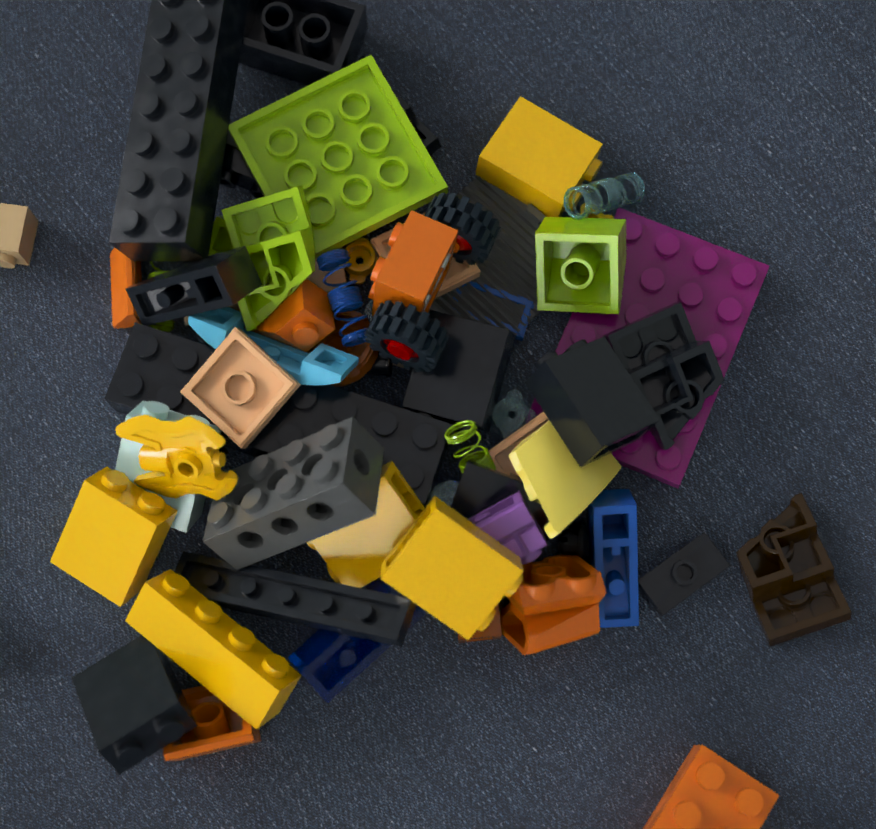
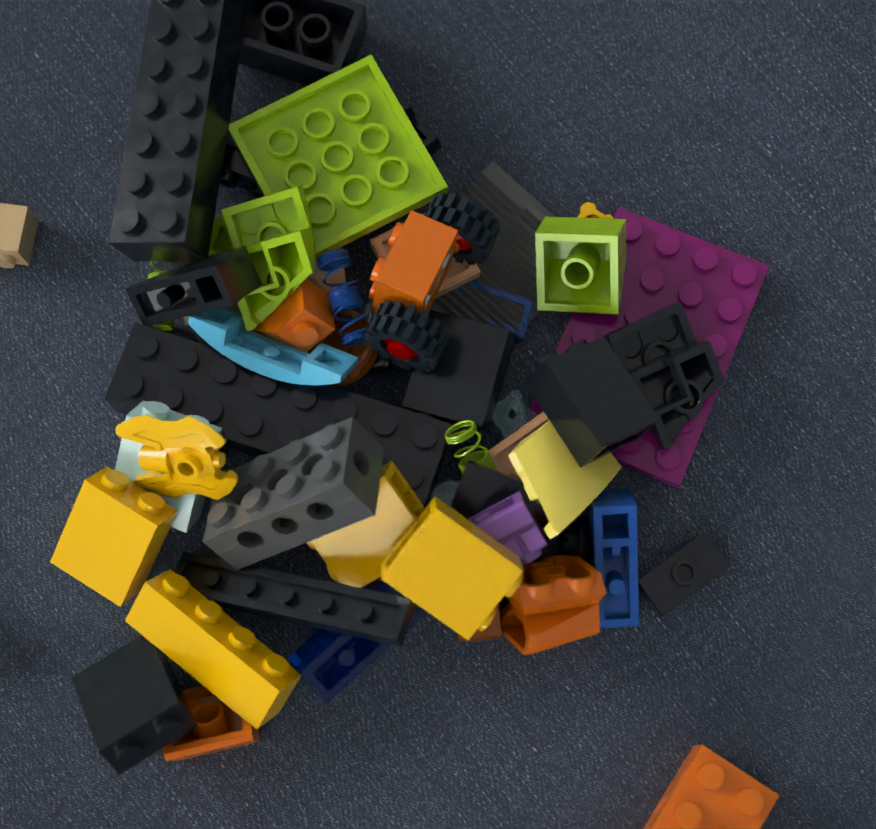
orange slope [110,248,142,329] -> none
light nougat tile [180,327,301,449] -> none
yellow plate [344,238,378,285] -> none
yellow brick [475,96,603,217] -> none
clear light blue piece [563,172,645,220] -> none
dark brown slope [736,493,852,647] -> none

